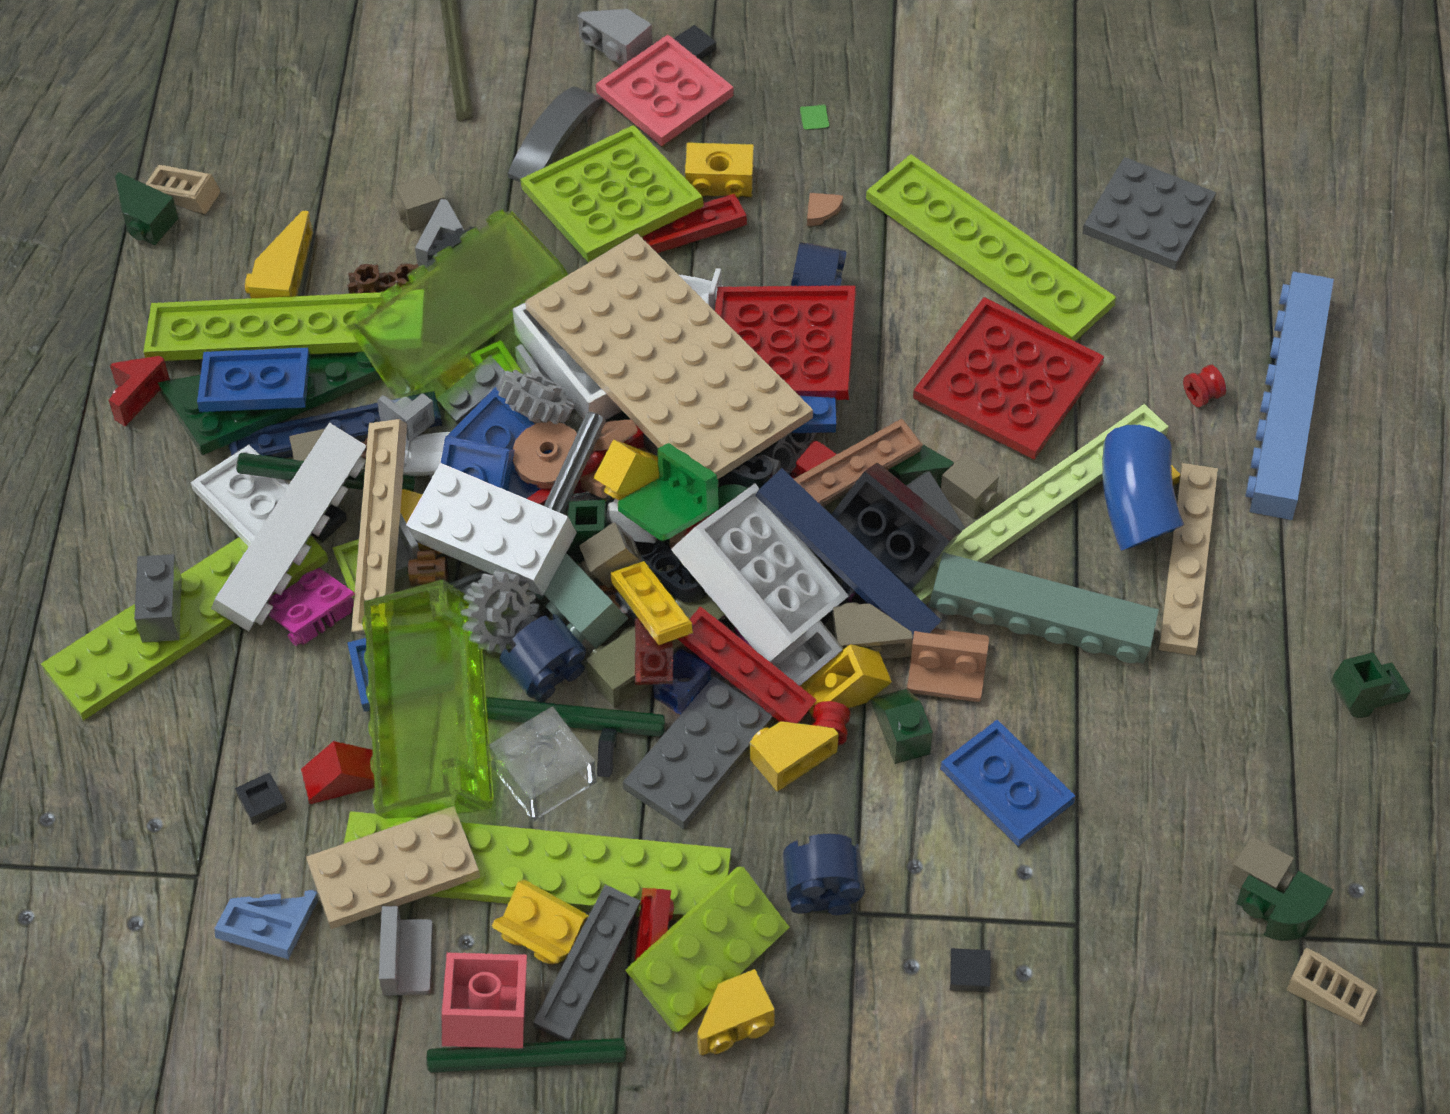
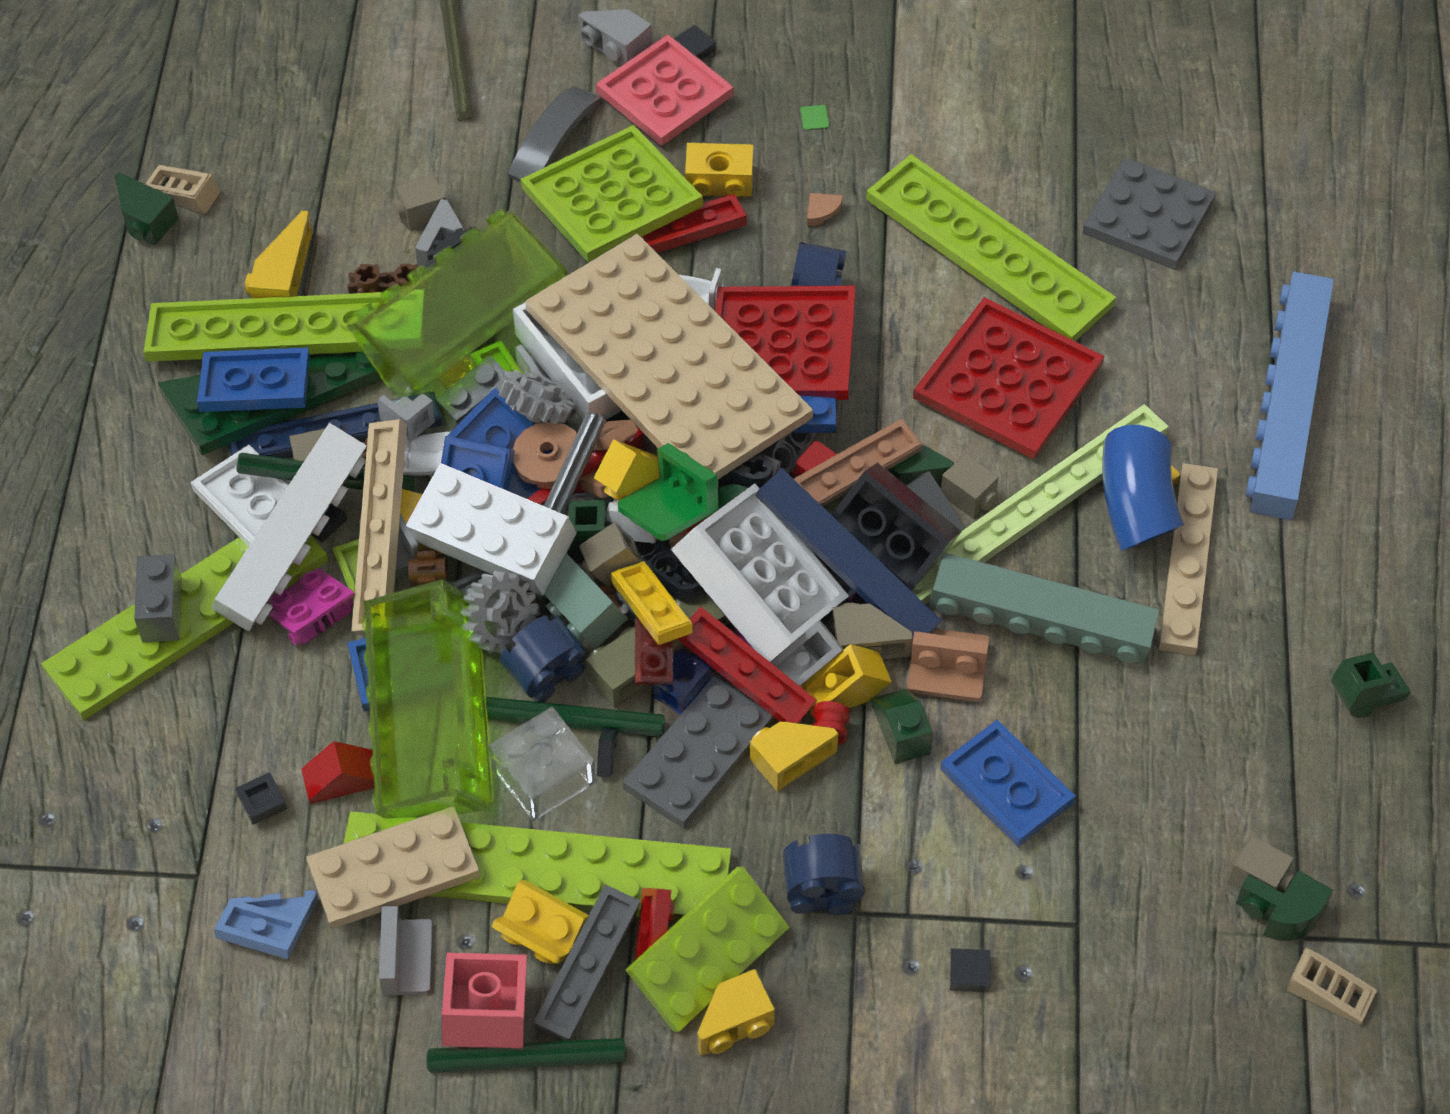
red slope [108,356,170,427] -> none
red wheel [1183,365,1226,407] -> none

